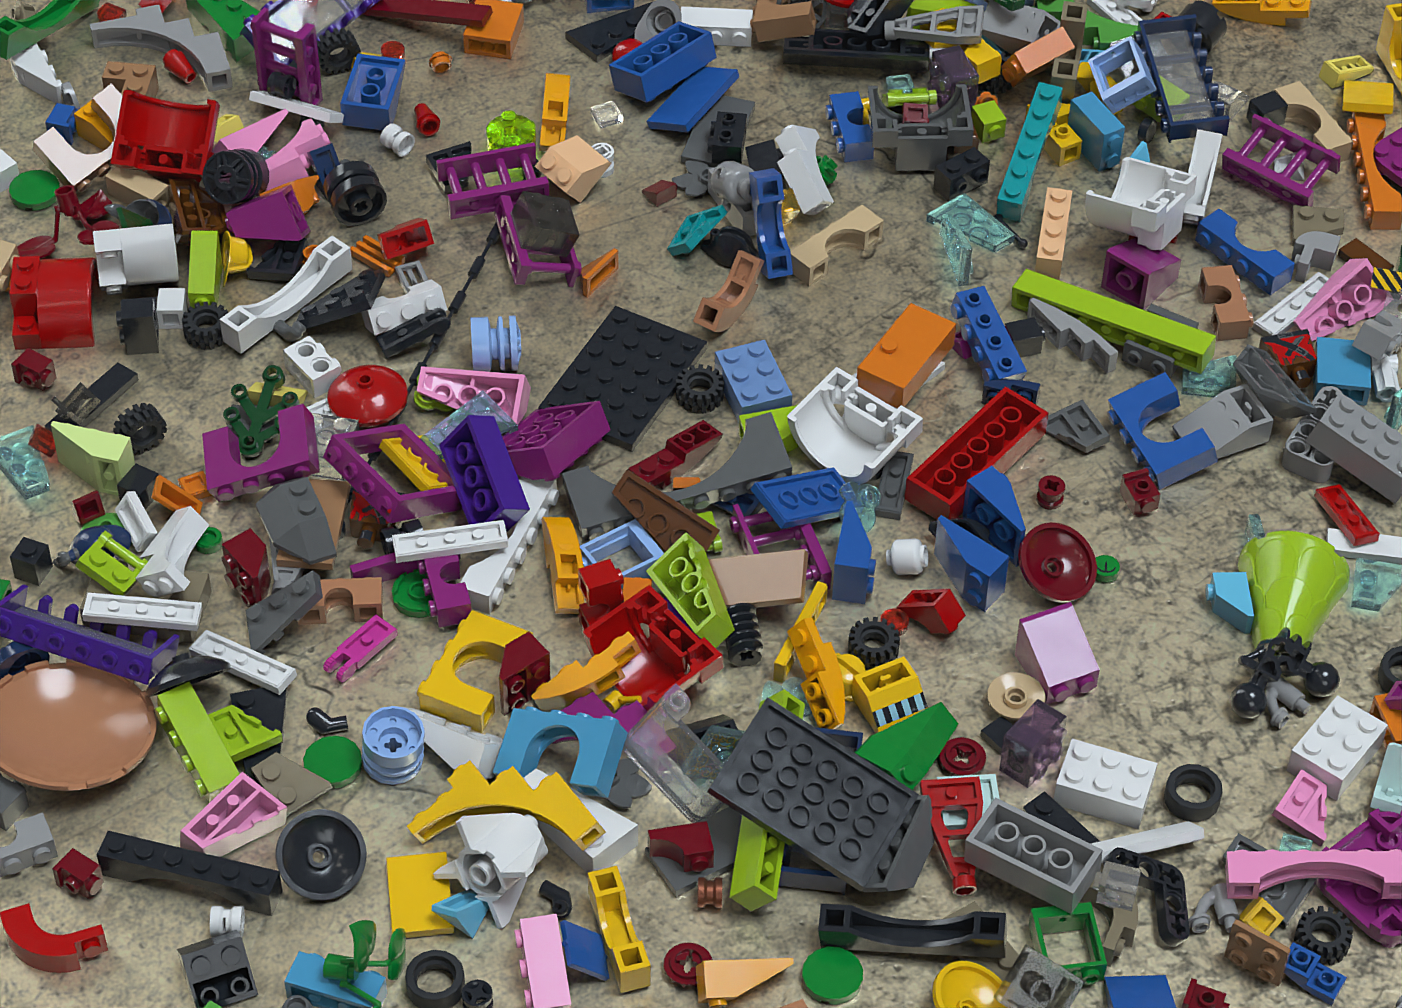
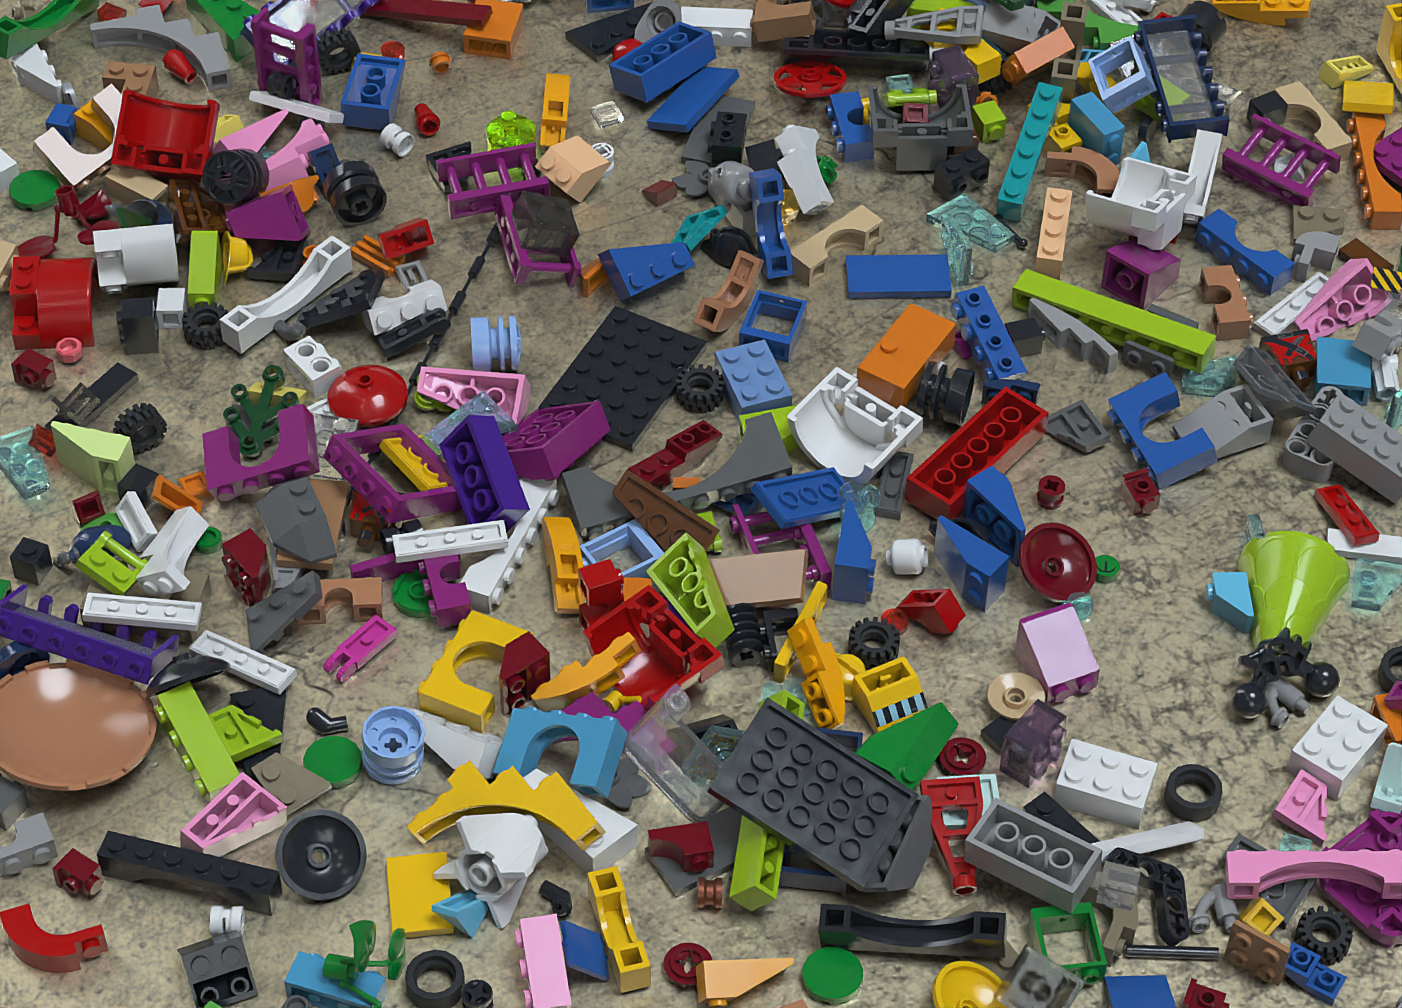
none -> coral tile [56,338,83,363]
none -> blue wedge [597,242,695,301]
none -> blue window [739,289,807,362]
none -> black bracket [758,608,799,672]
none -> red wheel [773,61,847,98]
none -> blue tile [845,254,952,298]
none -> black wheel [916,361,975,426]
none -> nougat arch [1045,146,1120,198]
none -> clear light blue plate [1061,592,1093,620]
none -> black bar [1125,944,1219,960]

